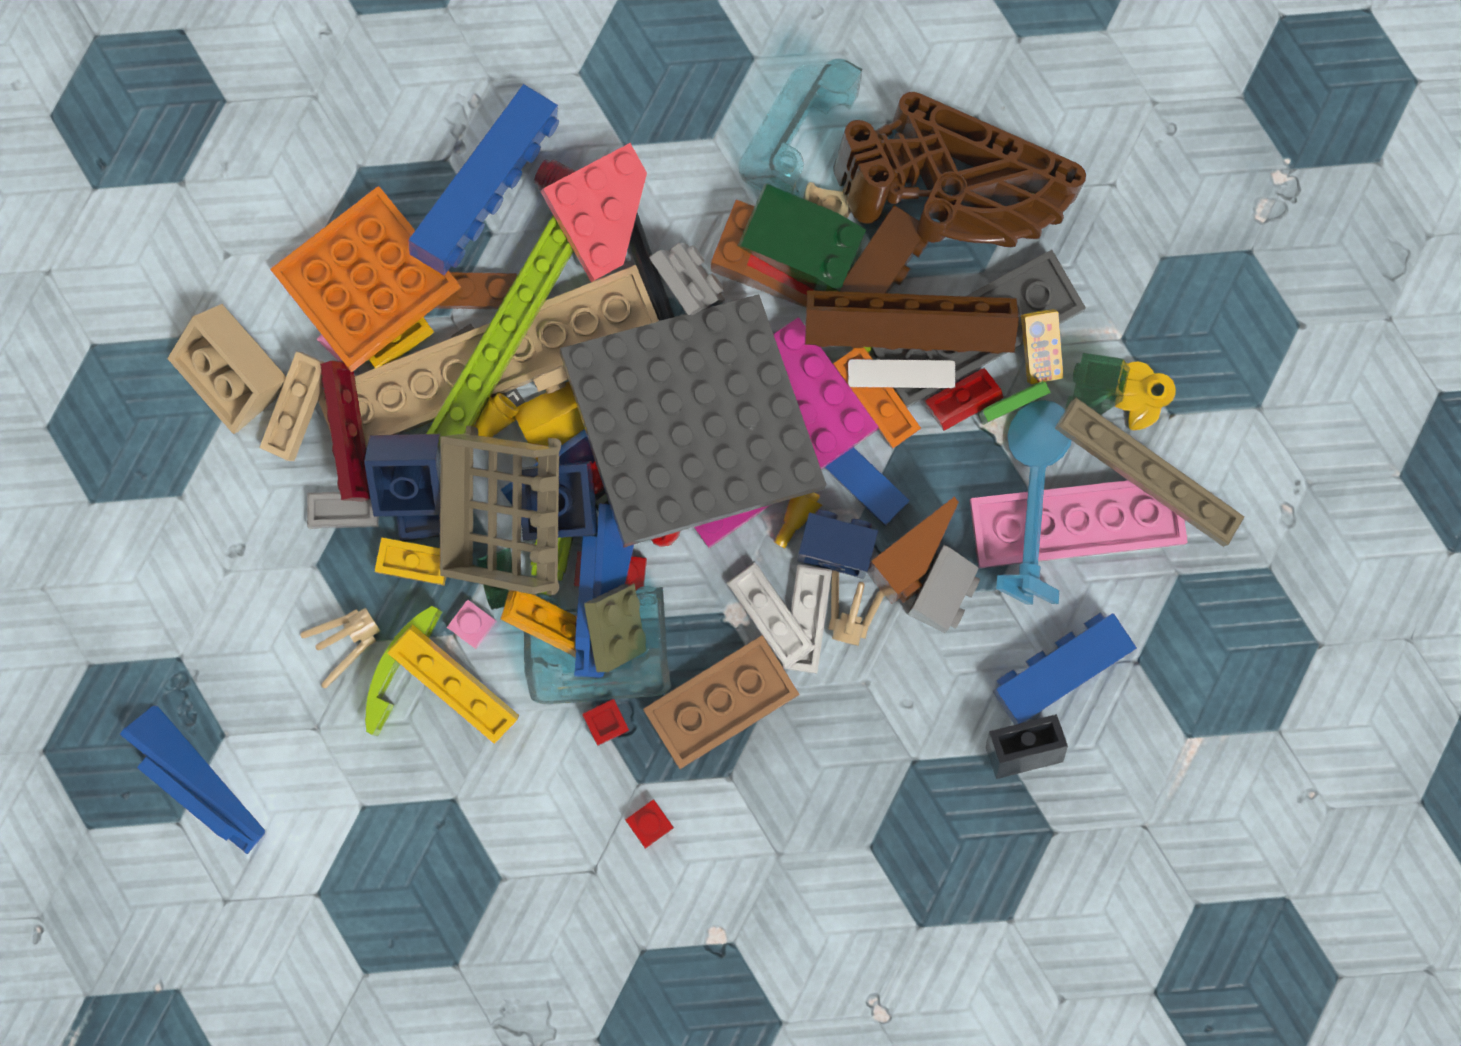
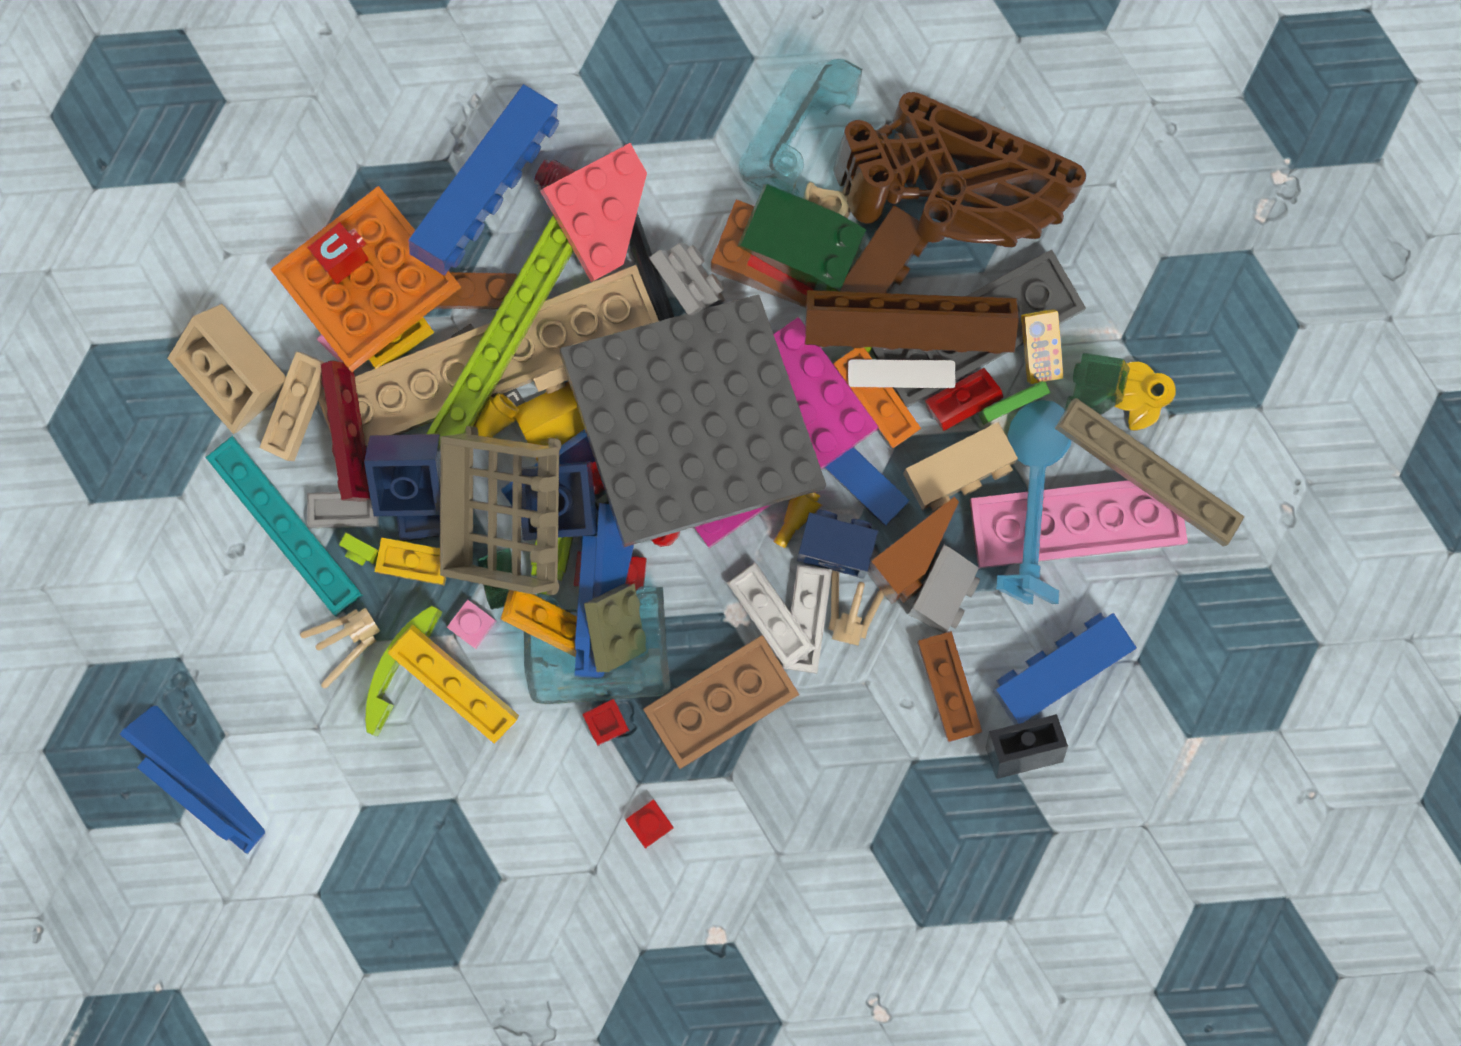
none -> teal tile [205,436,363,617]
none -> red brick [307,222,369,284]
none -> lime plate [339,533,379,566]
none -> tan brick [903,422,1018,511]
none -> dark orange plate [917,631,982,742]

